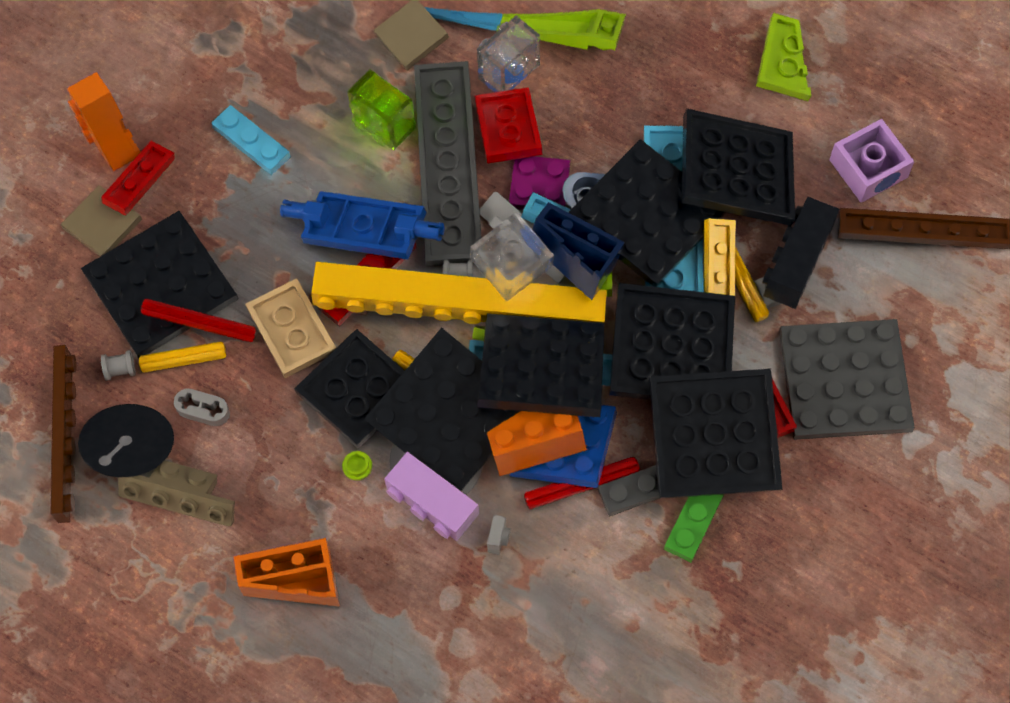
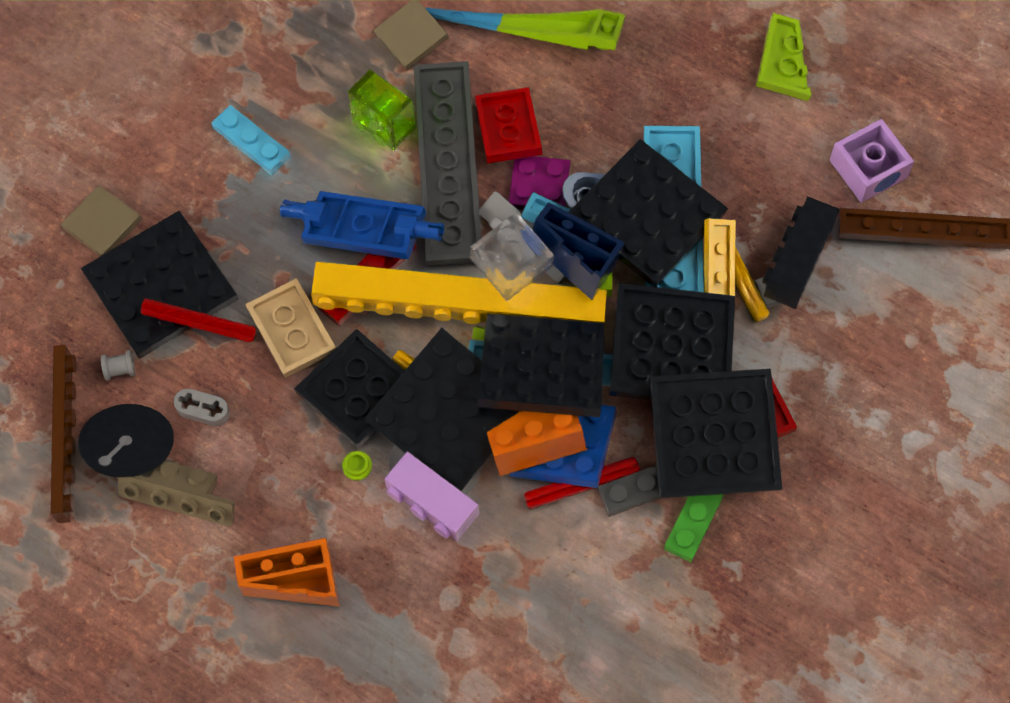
orange wedge [67,72,141,172] -> none
red plate [101,141,175,216] -> none
yellow axle [139,341,226,373] -> none
light grey bush [443,260,473,277] -> none
clear brick [477,16,540,92] -> none
light grey plate [487,515,511,555] -> none
black plate [682,108,795,226] -> none
dark grey plate [779,319,915,440] -> none

